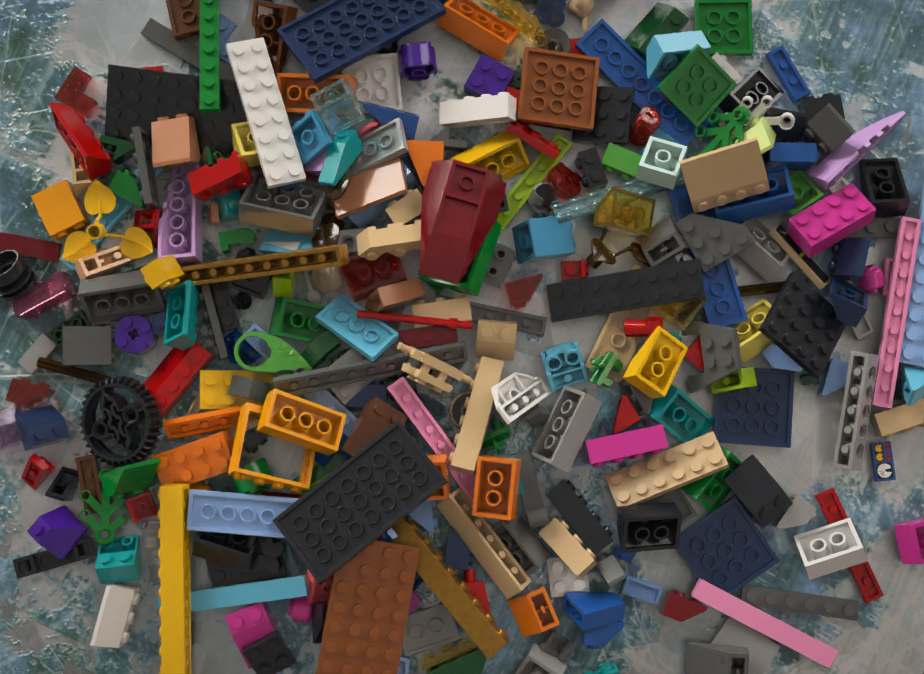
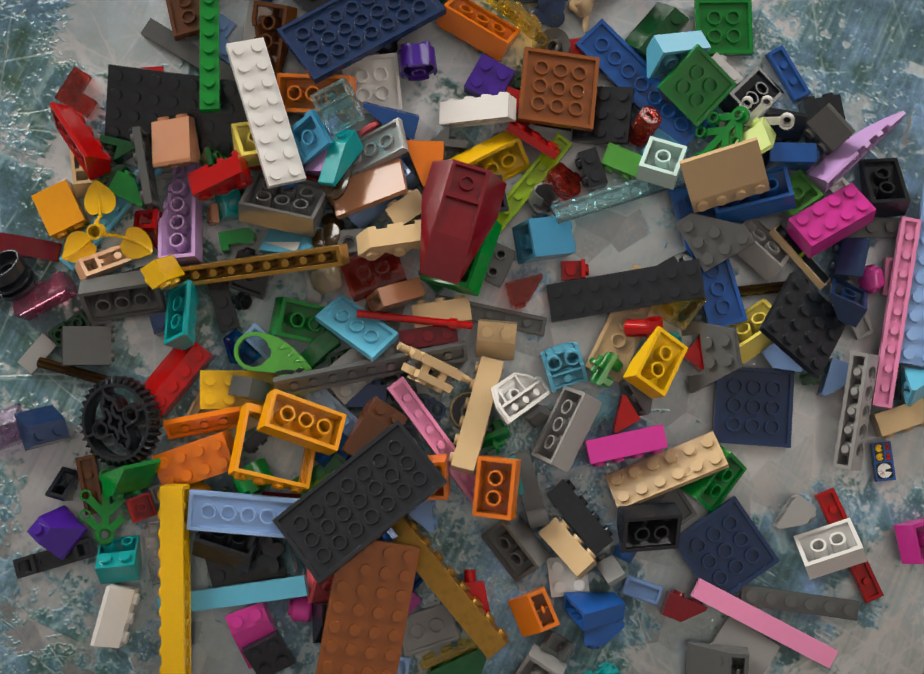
clear red slope [5,376,55,406] -> none
red slope [21,454,55,490] -> none
dark purple brick [115,315,159,356] -> none
dark grey plate [198,284,228,361] -> none
lime slope [273,272,297,298] -> none
tan brick [436,487,532,599] -> none
dark blue slope [445,527,473,570] -> none
dark brown plant [586,206,651,269] -> none
clear yellow slope [593,187,656,237] -> none
dark grey slope [638,216,690,266] -> none
teal slope [647,385,713,444] -> none
lime slope [710,366,757,394] -> none
black slope [722,454,793,528] -> none

